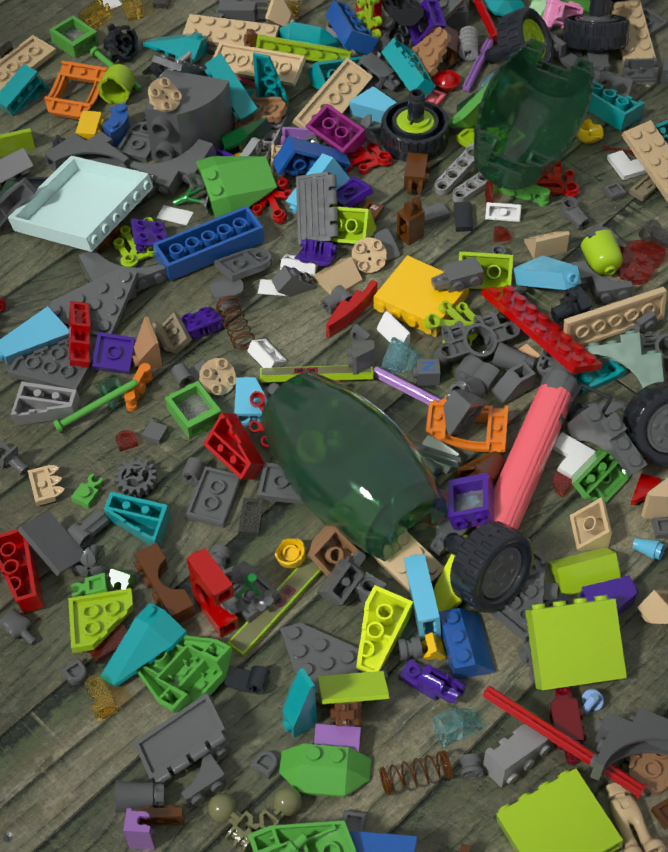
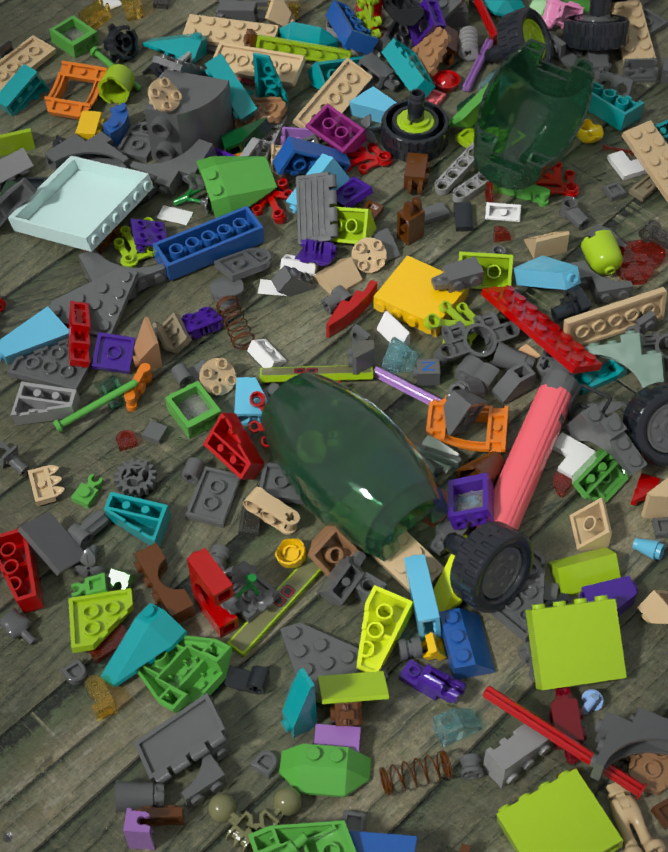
none -> tan piece [243,487,300,535]

